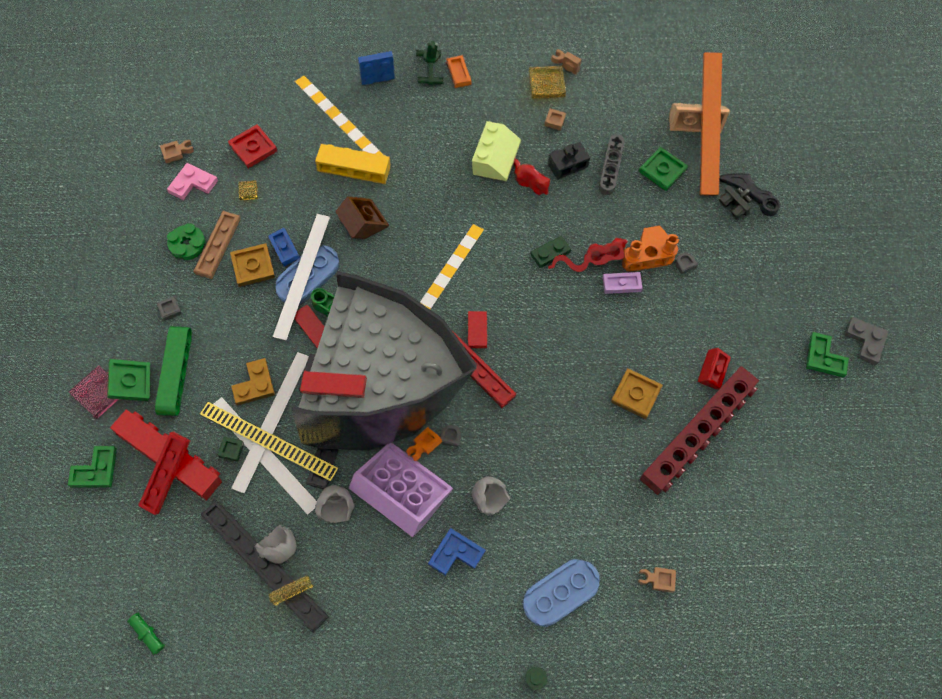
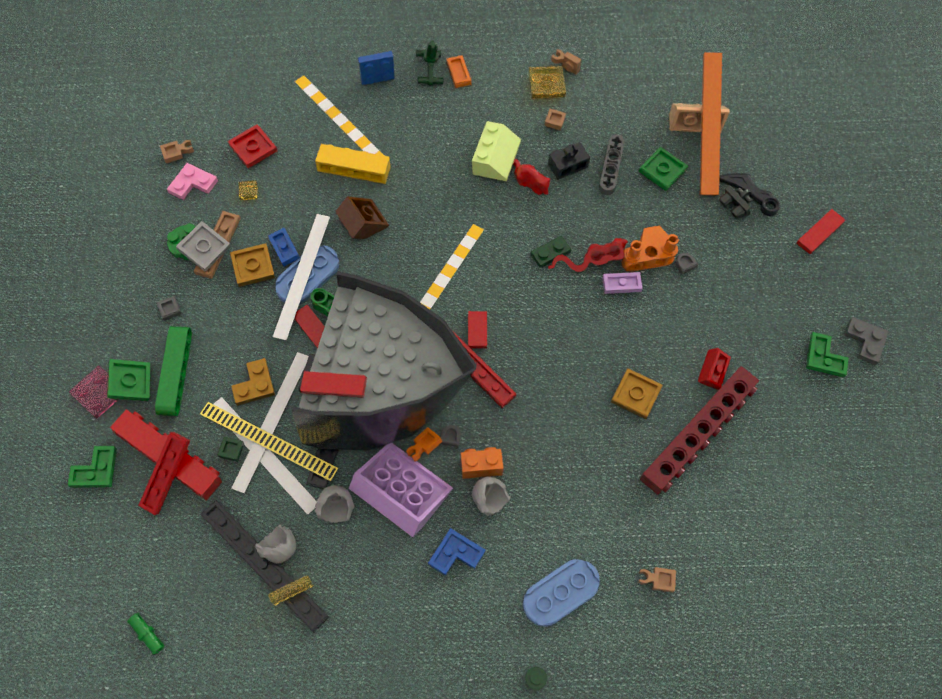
none -> light grey plate [176,221,231,272]
none -> orange brick [461,447,503,479]
none -> red tile [796,209,846,255]

